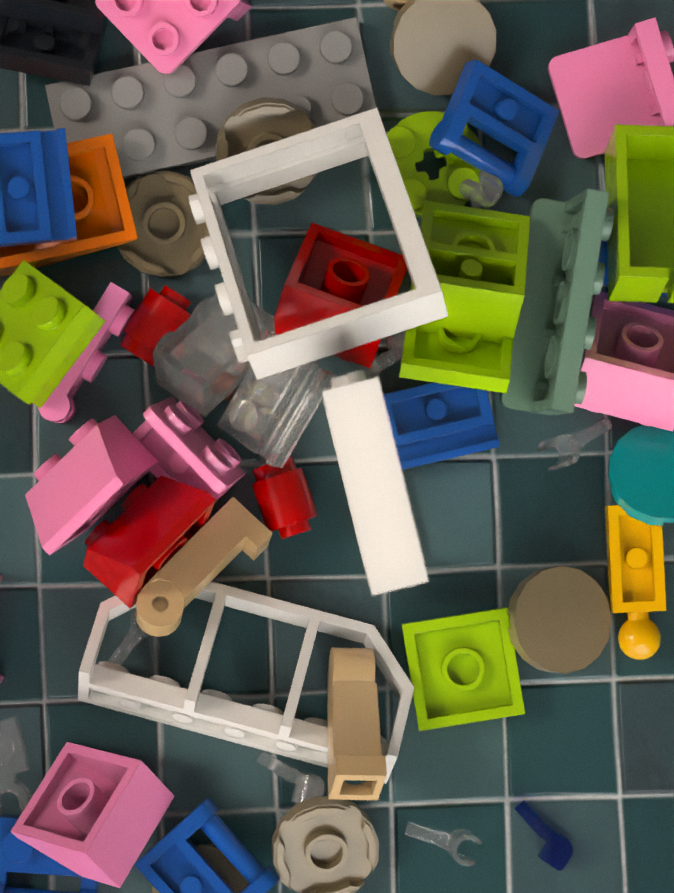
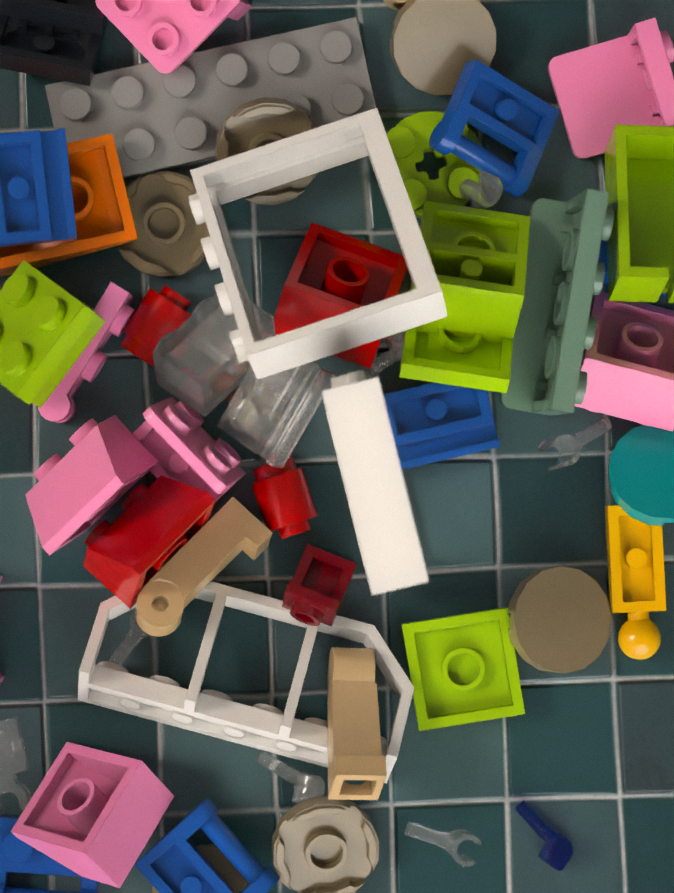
none -> dark red bracket [282,544,357,627]

